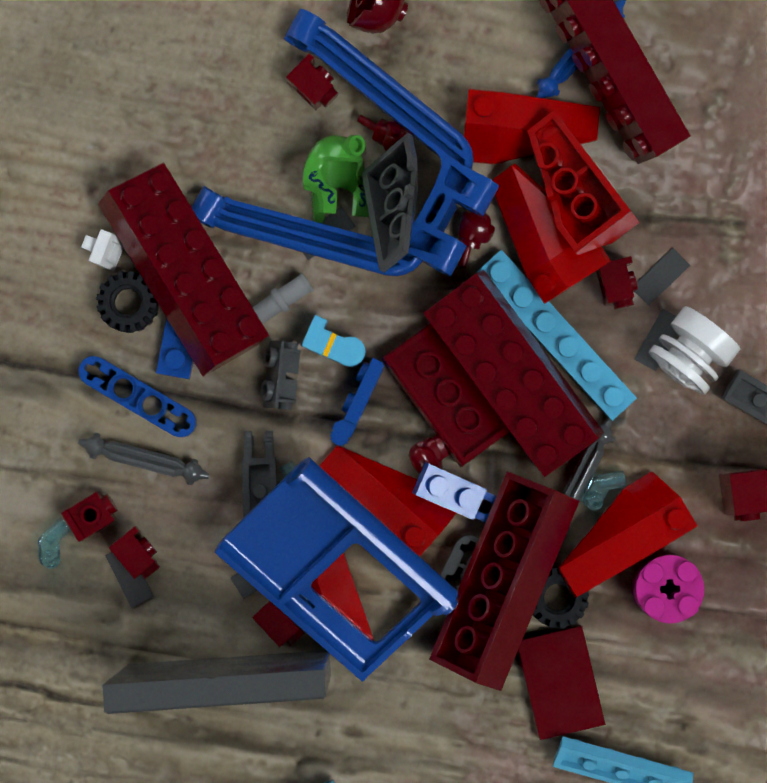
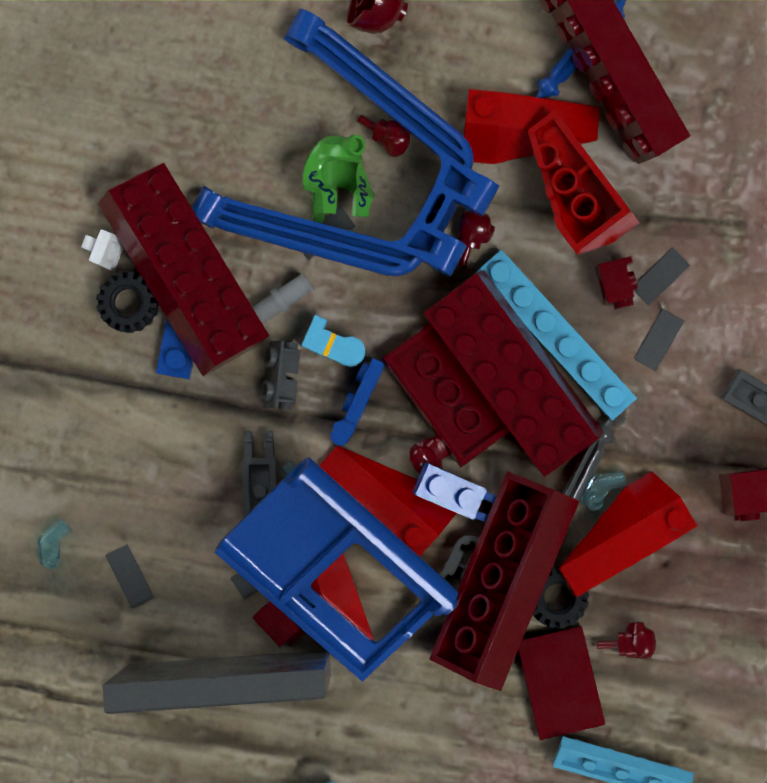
dark red brick [61,491,118,542] -> none
dark grey wheel [78,433,209,485] -> none
blue beam [79,356,197,438] -> none
dark red brick [109,526,160,580] -> none
dark red brick [286,53,339,110] -> none
dark grey wedge [361,133,418,273] -> none
red wedge [492,164,611,304] -> none
dark pink brick [632,553,704,624] -> none
white wheel [648,306,741,395] -> none
none -> dark red piece [597,622,656,659]

